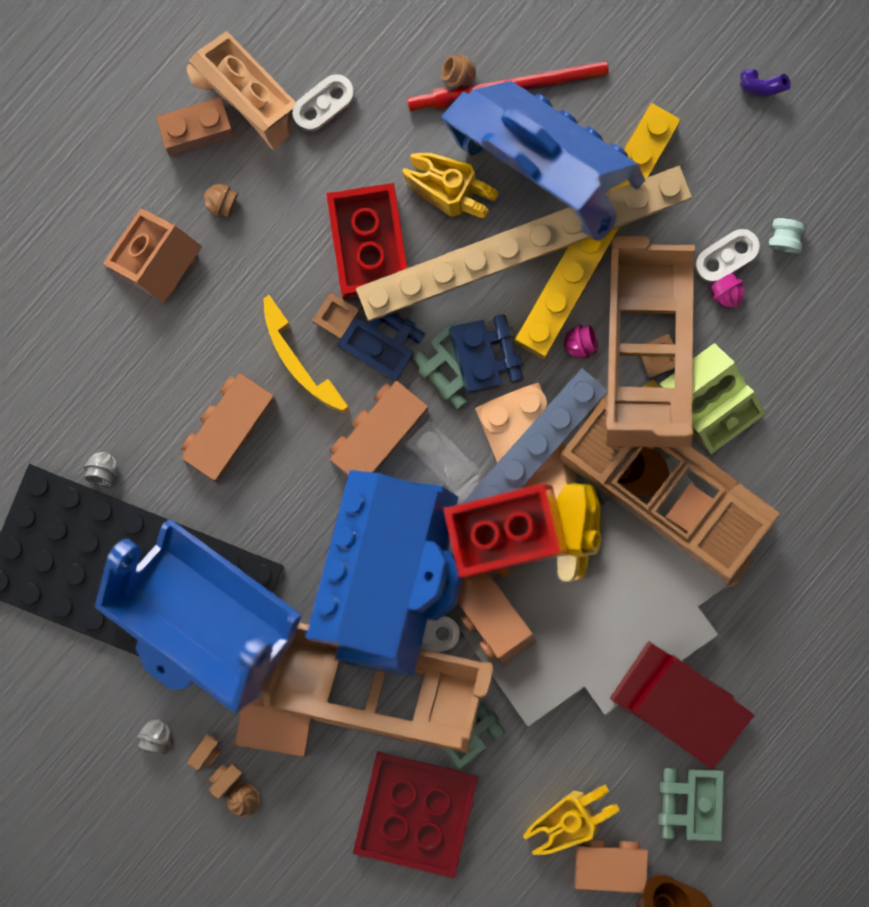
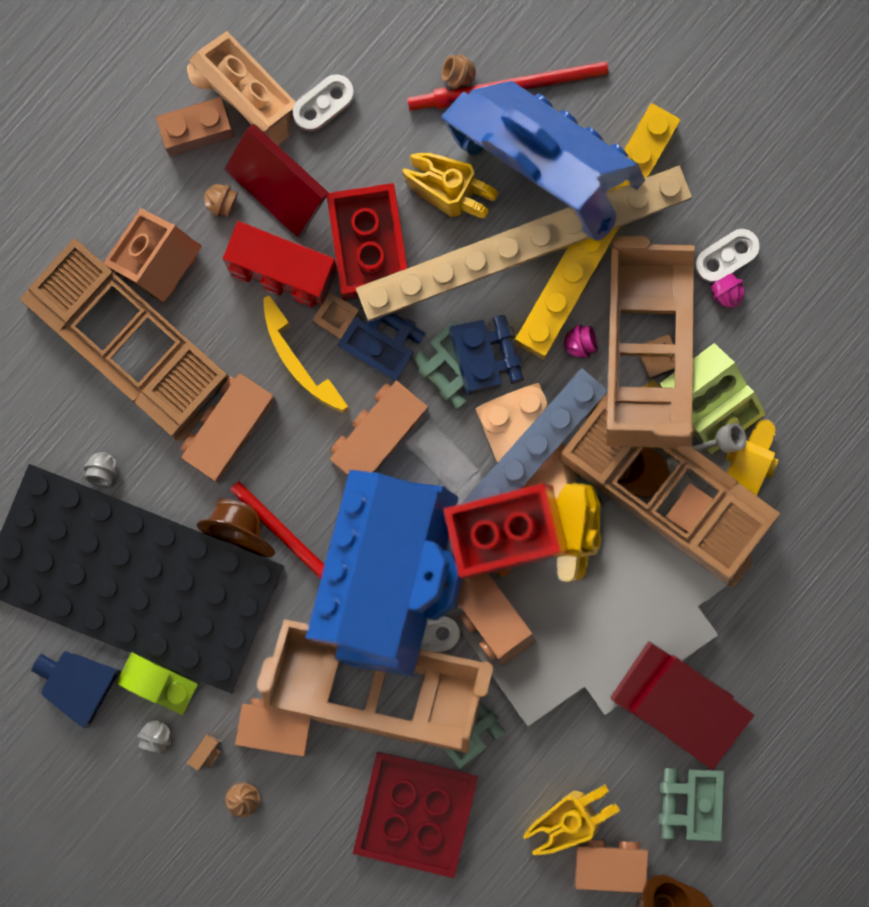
blue piece [95,519,302,714] -> none
medium nougat plate [208,763,245,799] -> none
dark purple arm [740,69,791,97] -> none
light aqua wheel [768,218,807,254] -> none
none -> medium nougat piece [20,238,229,441]
none -> dark blue torso [31,651,121,728]
none -> lime brick [116,652,198,715]
none -> reddish brown piece [196,498,275,557]
none -> red brick [222,221,337,309]
none -> dark red tile [224,124,329,237]
none -> red bar [230,481,325,580]
none -> light grey hinge [676,423,746,461]
none -> yellow hinge [726,419,779,496]

